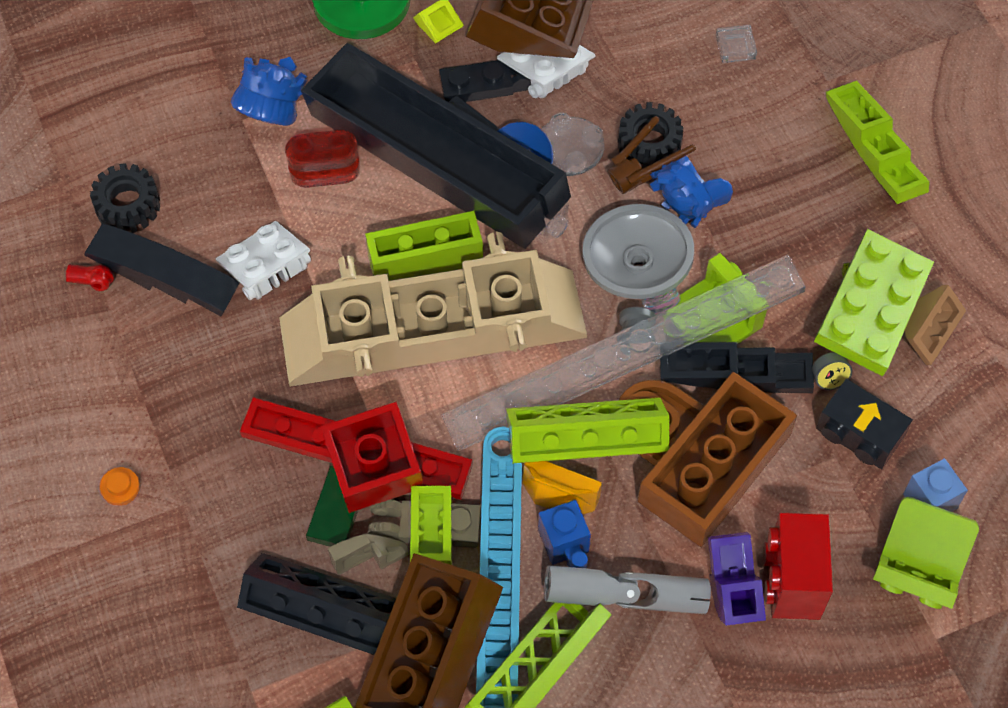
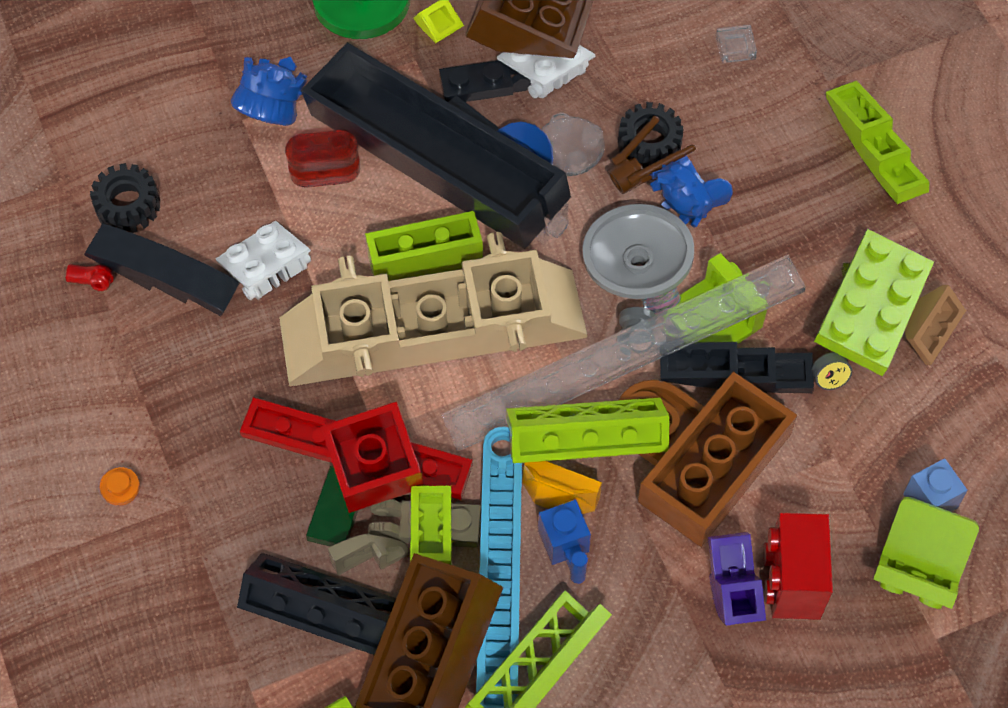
light grey piece [544,565,711,614] -> none
black brick [816,379,913,470] -> none

